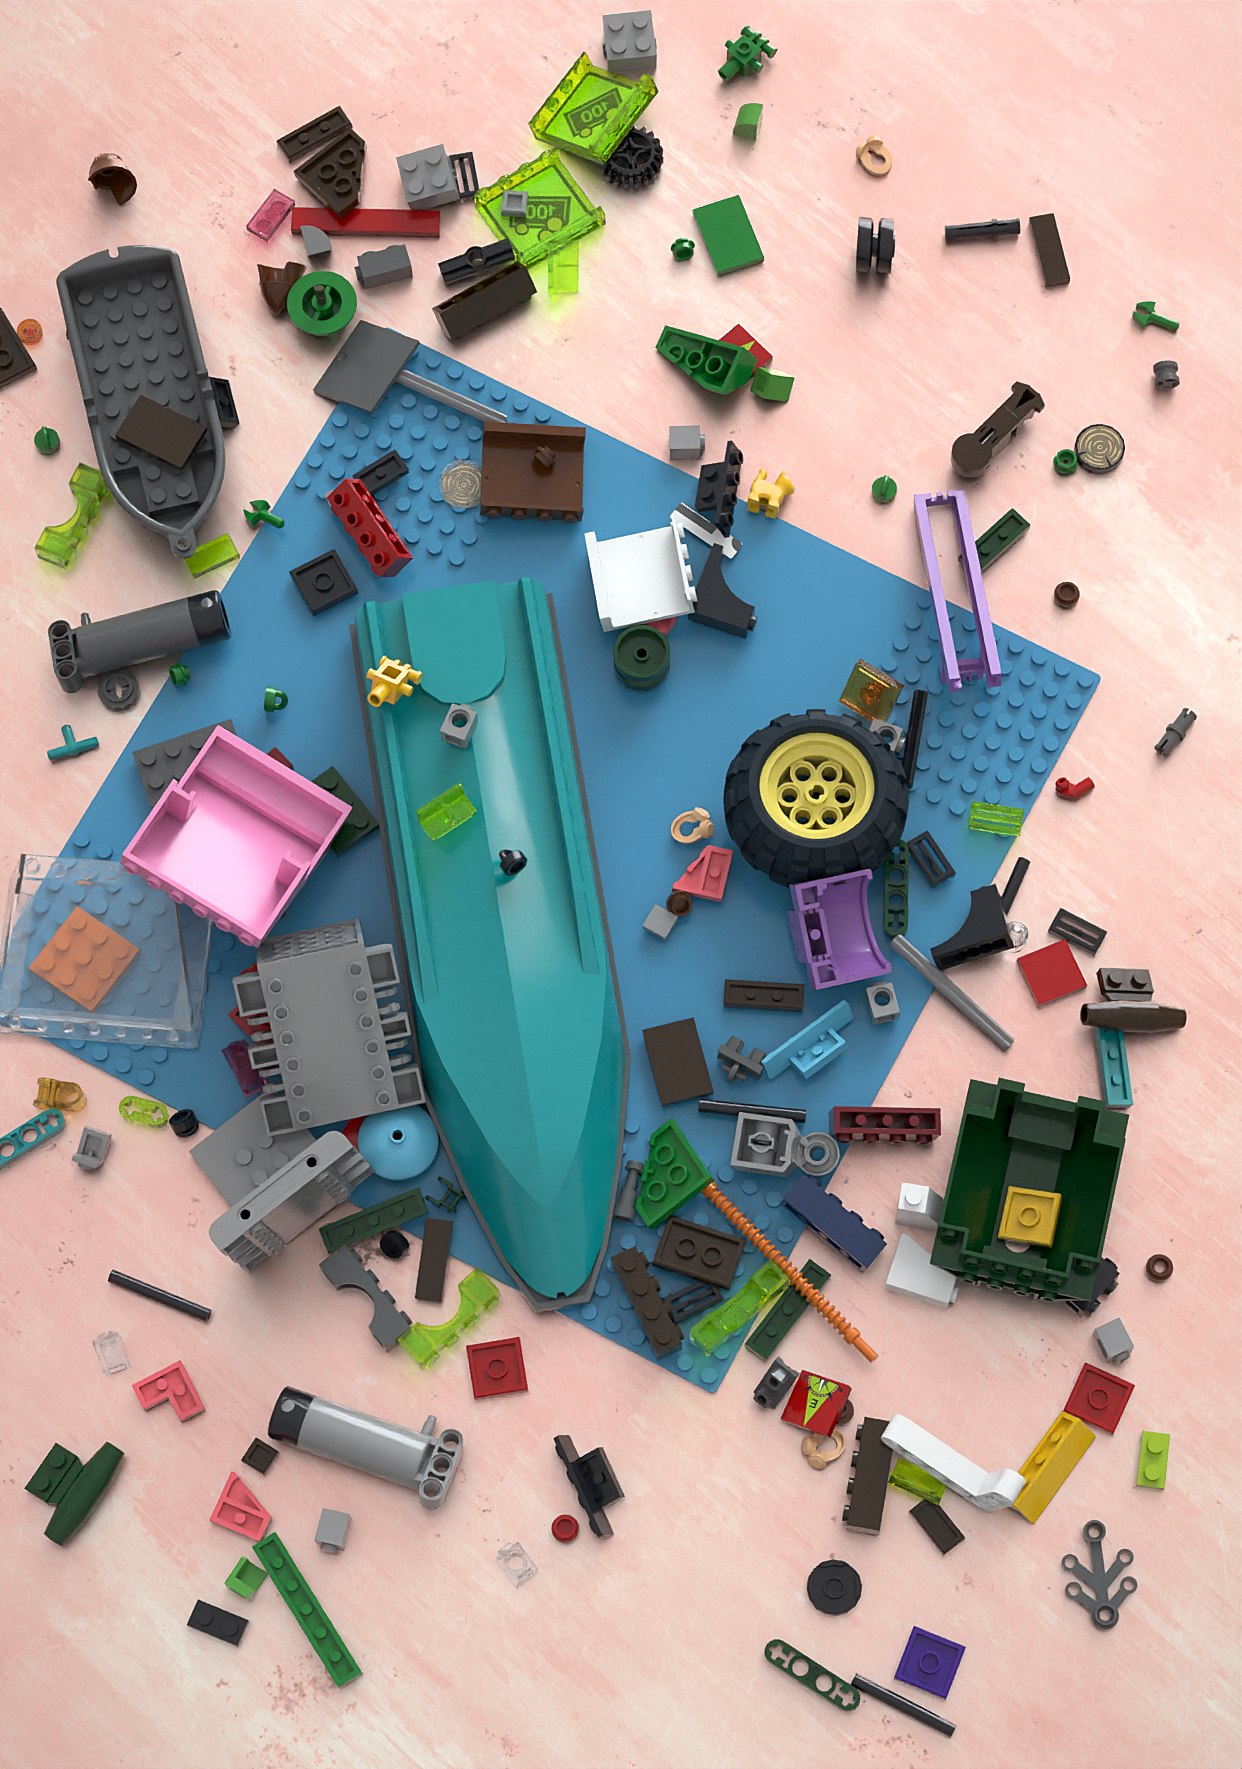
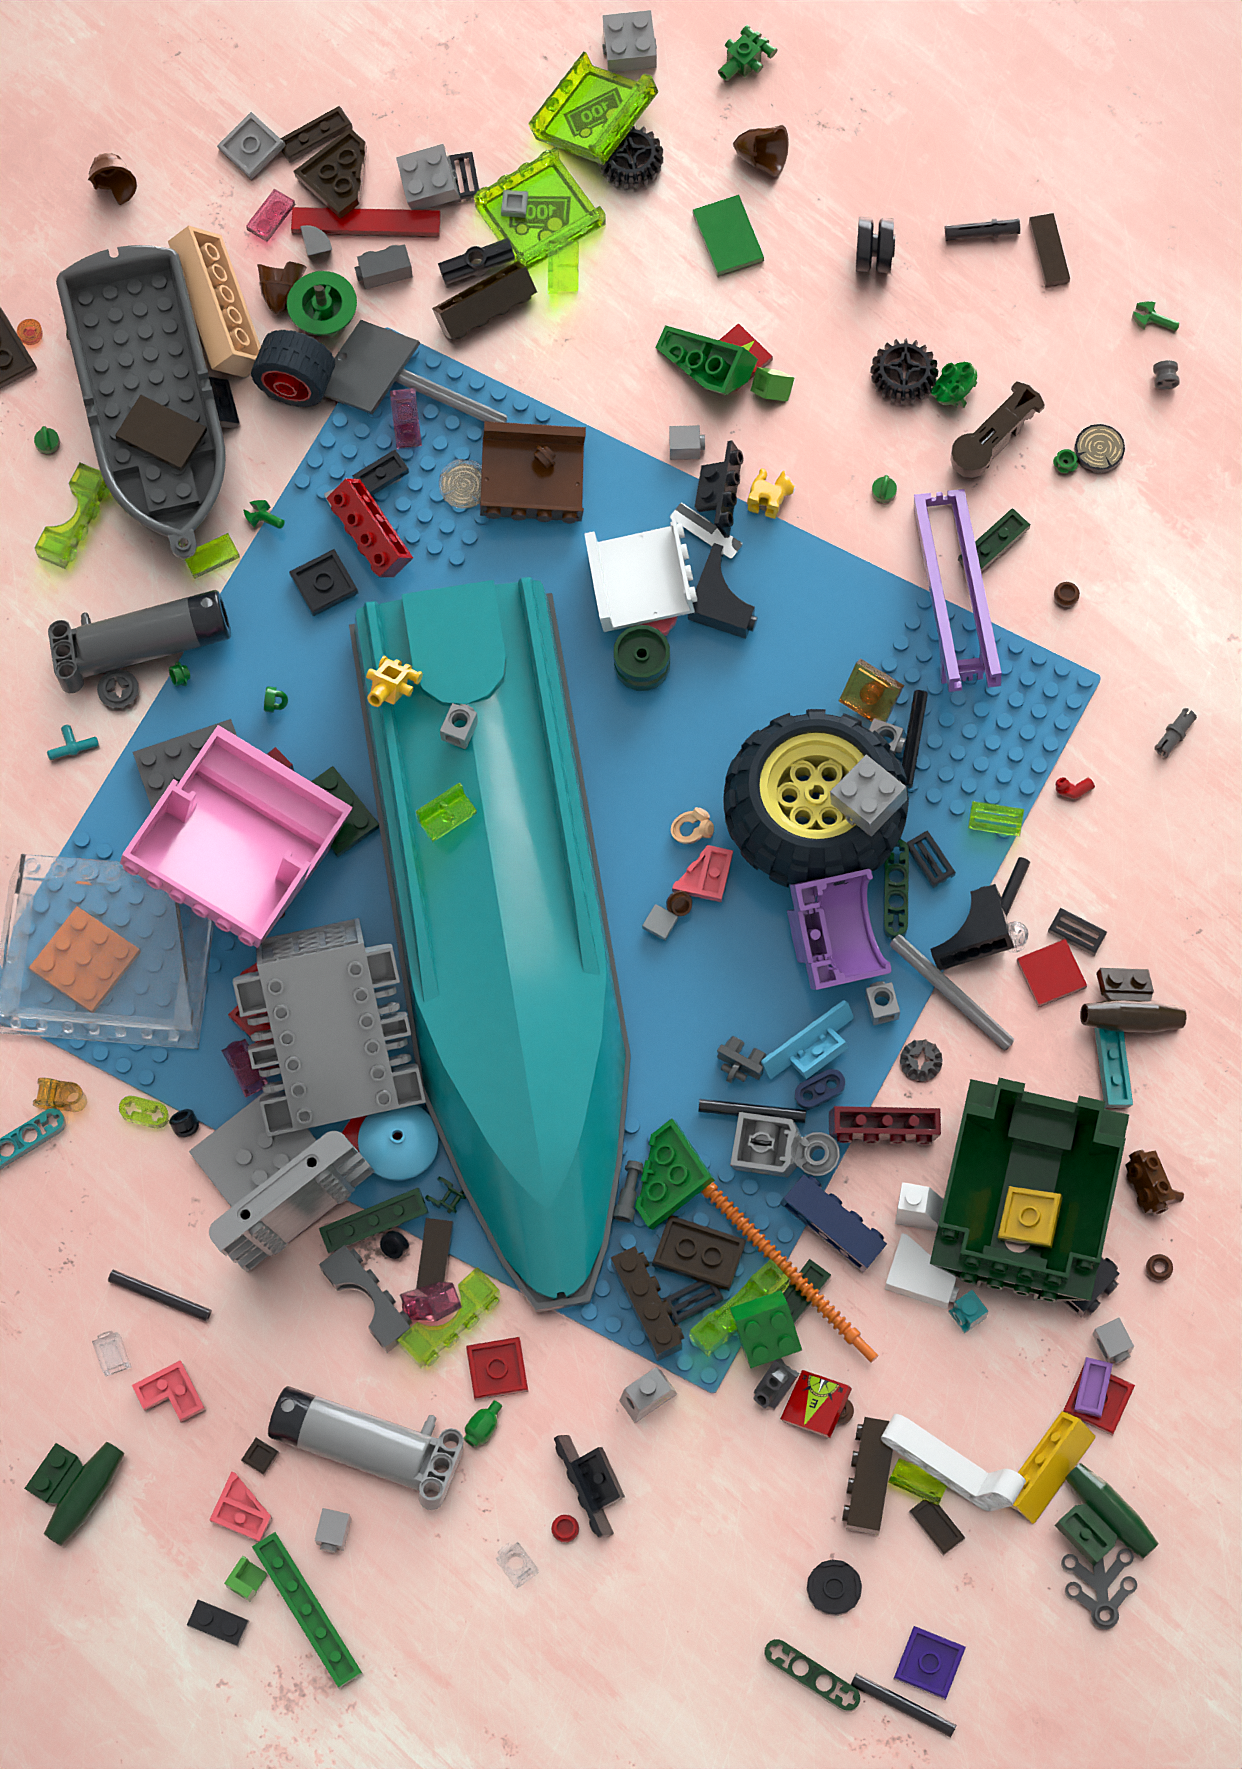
light grey bracket [72,1126,112,1170] -> none
black tile [499,849,527,876] -> none
dark brown tile [642,1017,714,1107] -> none
green plate [671,238,695,261] -> none
dark brown tile [723,979,804,1012] -> none
bright green brick [733,103,763,140] -> none
light nougat piece [801,1428,846,1470] -> none
light nougat piece [856,135,892,176] -> none
lime plate [1136,1430,1170,1490] -> none
none -> light nougat brick [168,225,261,377]
none -> light grey tile [217,112,286,180]
none -> black wheel [251,330,336,407]
none -> clear pink slope [390,388,422,449]
none -> clear pink slope [400,1282,462,1322]
none -> green plant [463,1400,503,1448]
none -> light grey torso [619,1367,678,1423]
none -> green brick [730,1290,802,1368]
none -> reddish brown helmet [733,125,789,177]
none -> dark blue plate [795,1069,845,1110]
none -> light grey brick [830,755,907,837]
none -> black gear [870,338,939,405]
none -> dark grey gear [900,1039,942,1081]
none -> green plate [931,361,978,408]
none -> teal brick [948,1290,988,1334]
none -> dark green plate [1055,1463,1159,1566]
none -> medium lavender tile [1074,1357,1113,1418]
none -> reddish brown brick [1125,1150,1184,1215]

